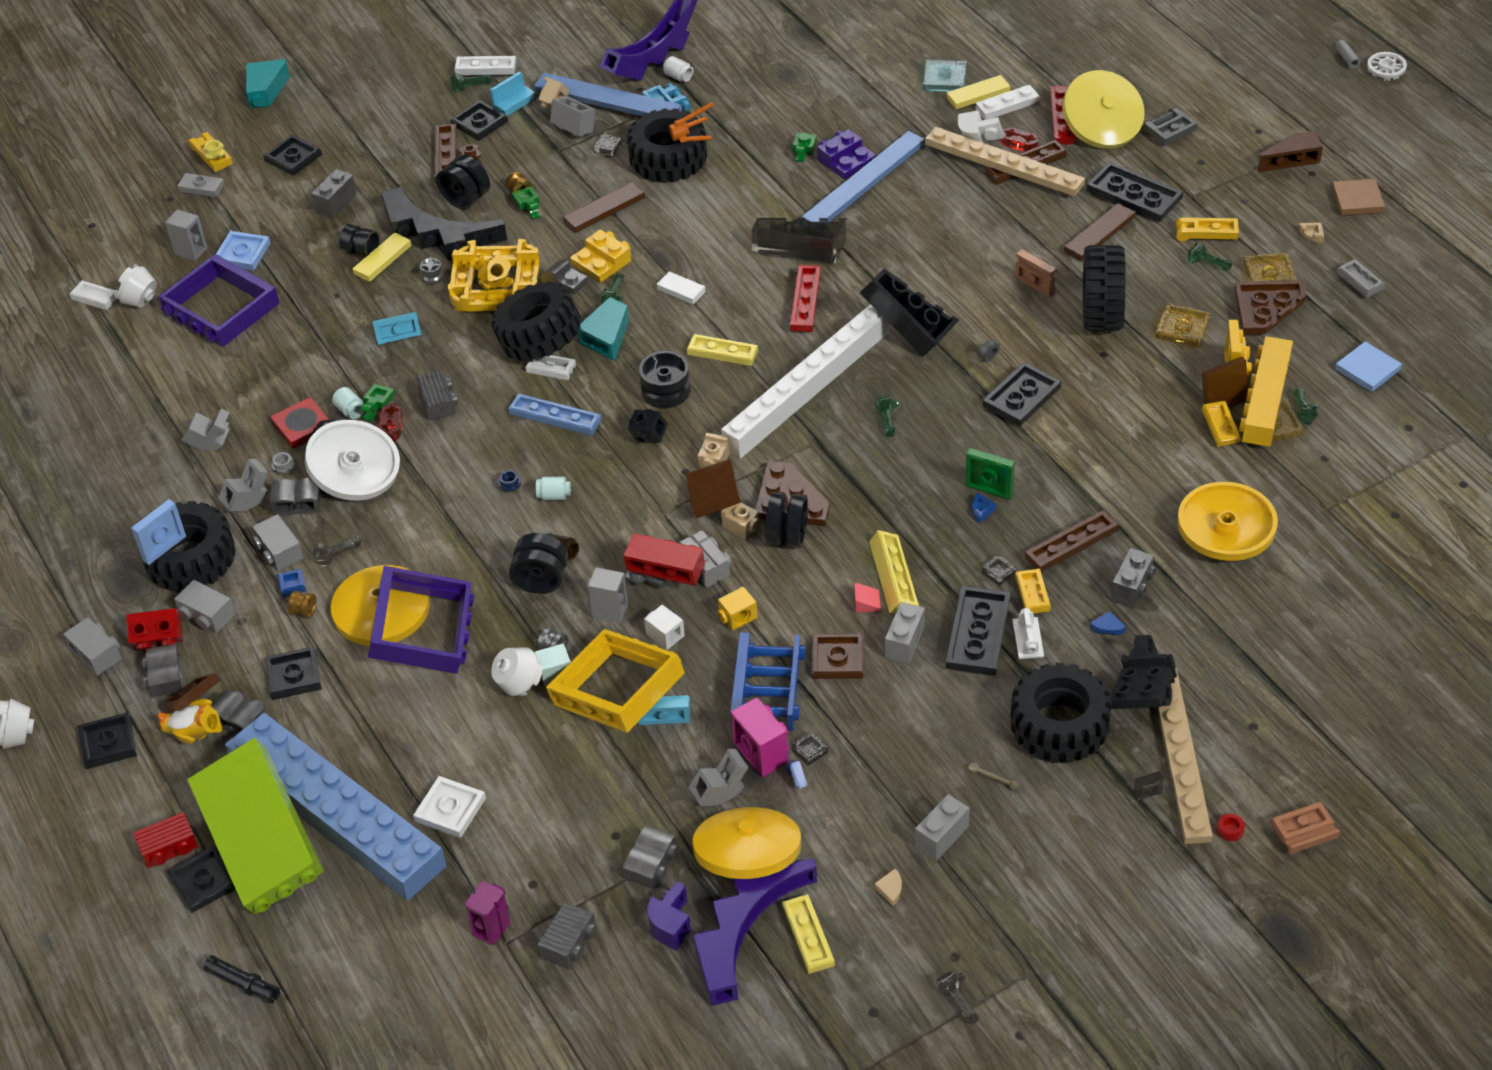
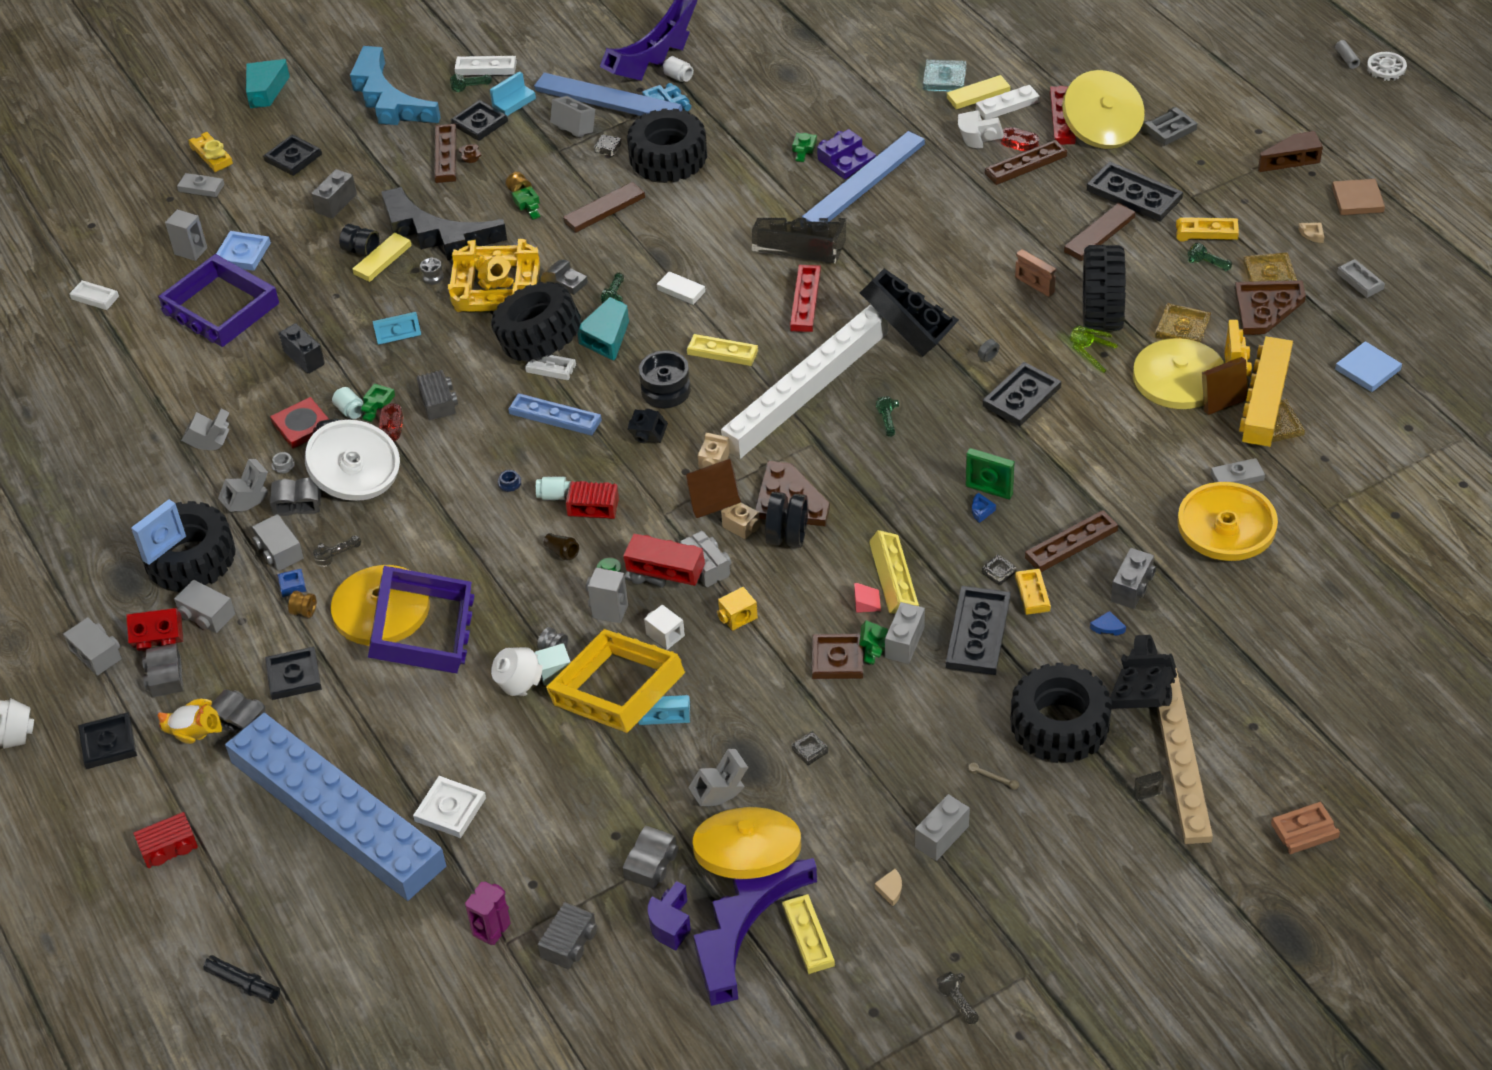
white cone [114,264,157,308] -> none
reddish brown tile [160,673,221,713] -> none
black tile [167,845,235,913] -> none
lime brick [187,738,324,915] -> none
black wheel [436,155,490,210] -> none
black wheel [509,533,568,594] -> none
tan brick [539,76,570,111] -> none
yellow plate [570,229,631,283] -> none
orange plant [669,103,714,143] -> none
blue fence [730,632,805,731] -> none
dark pink brick [731,698,789,778] -> none
tile [784,760,808,789] -> none
tan plate [925,127,1085,196] -> none
white hinge [1012,608,1044,659] -> none
yellow plate [1202,401,1241,447] -> none
red tile [1217,814,1245,841] -> none
clear green piece [1293,387,1318,425] -> none
none -> black brick [278,323,325,374]
none -> dark azure arch [350,46,441,125]
none -> red brick [566,481,619,519]
none -> green plate [597,558,621,572]
none -> green plate [859,620,888,665]
none -> clear neon green plant [1070,325,1118,373]
none -> light yellow dish [1133,338,1224,409]
none -> light grey plate [1210,458,1265,485]

